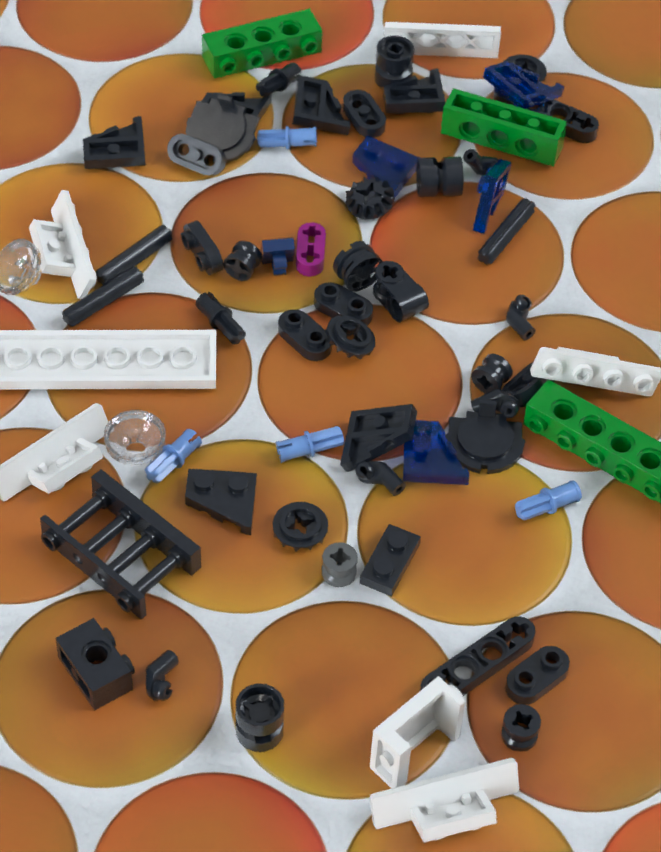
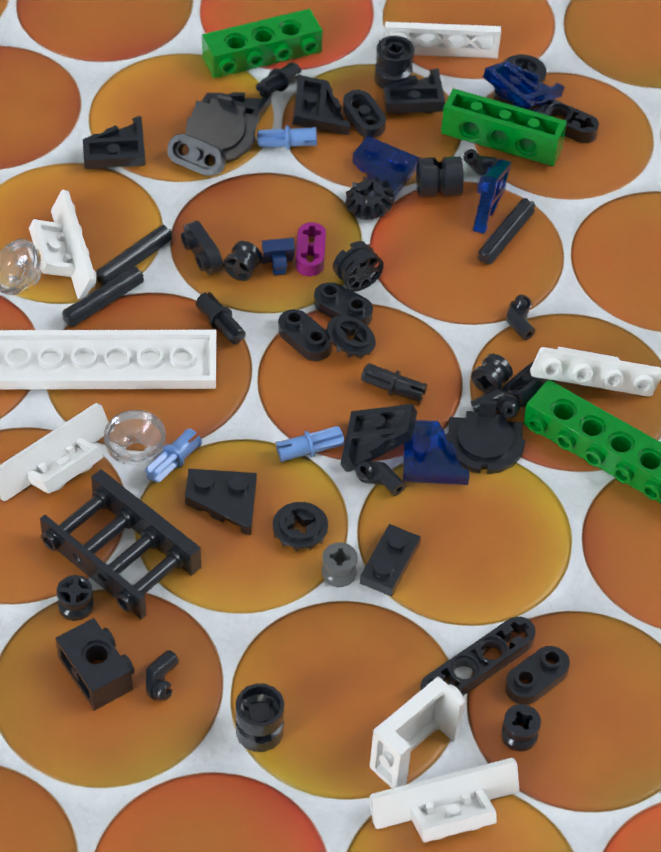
black piece [373,261,429,322] -> none
medium blue axle [515,480,582,520] -> none
none -> black wheel [56,575,94,621]
none -> black axle [361,363,428,404]

